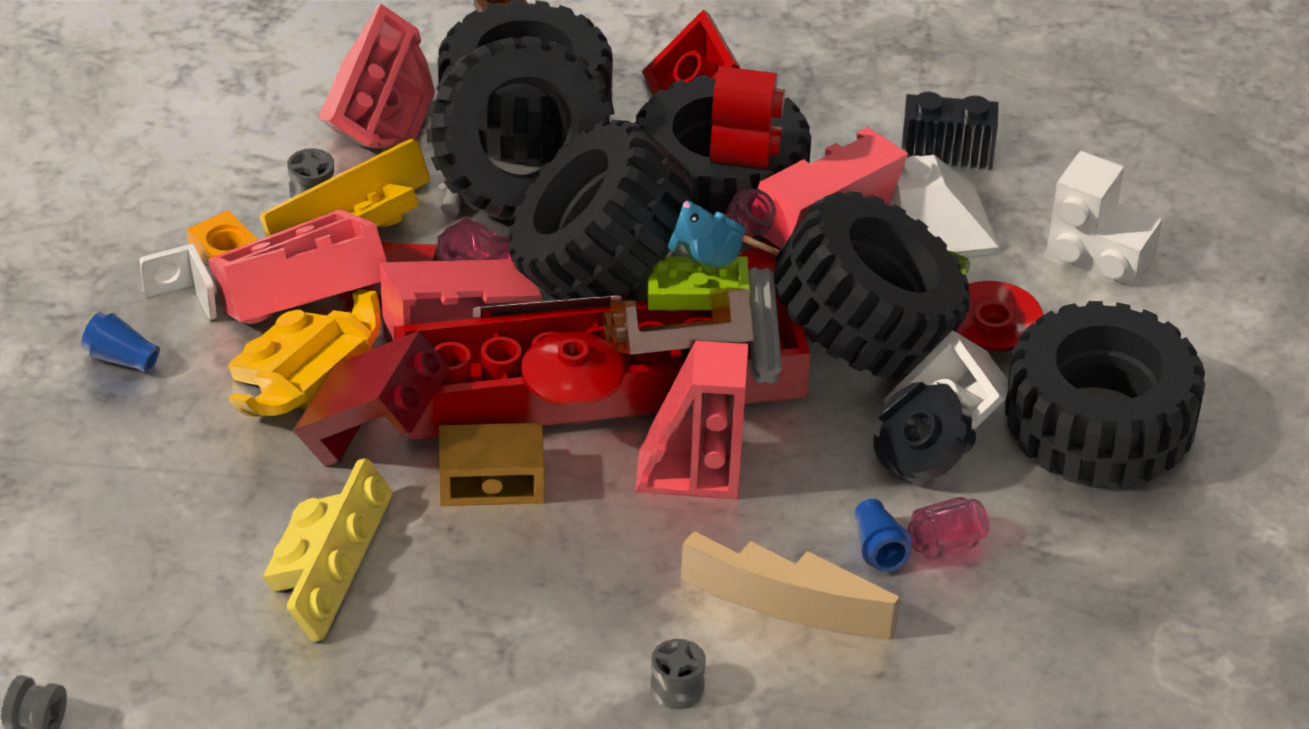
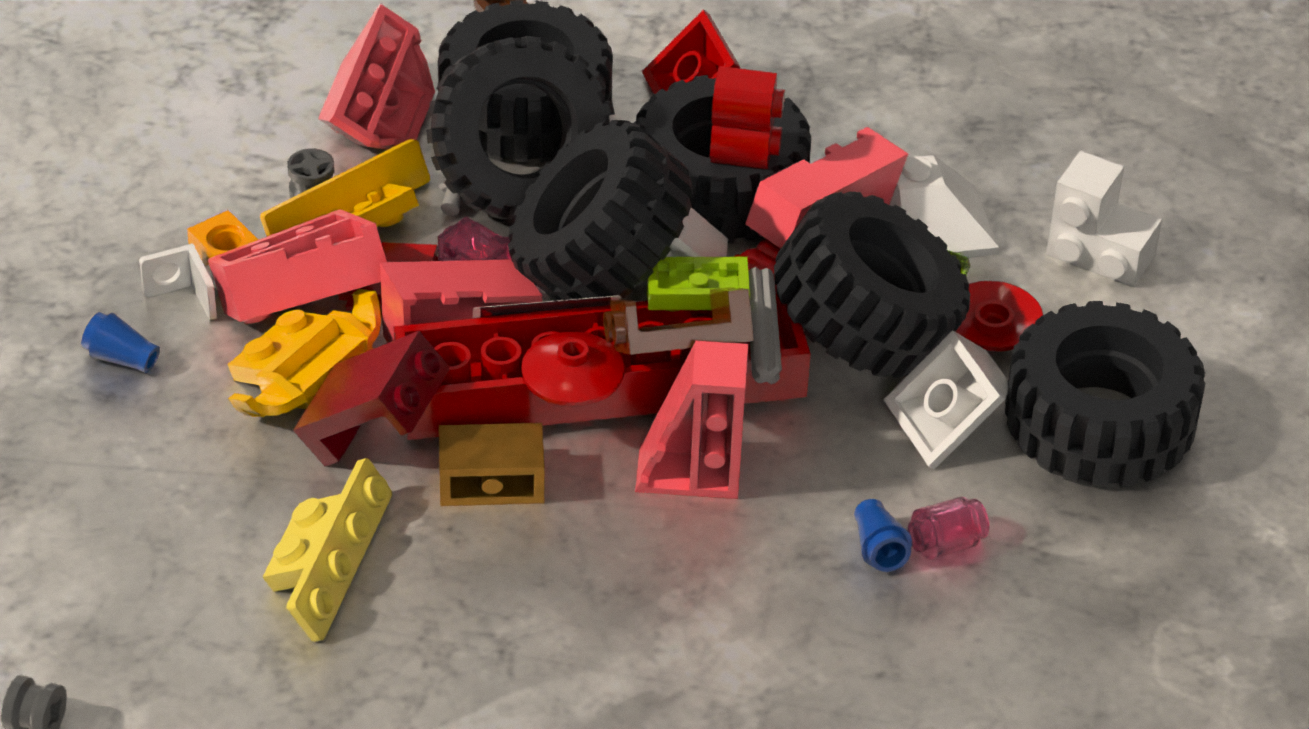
dark grey wheel [650,639,706,709] -> none
dark azure animal [668,200,780,269] -> none
tan slope [681,531,900,640] -> none
clear pink cone [723,189,776,238] -> none
black plate [873,382,976,487] -> none
black brick [901,92,999,171] -> none

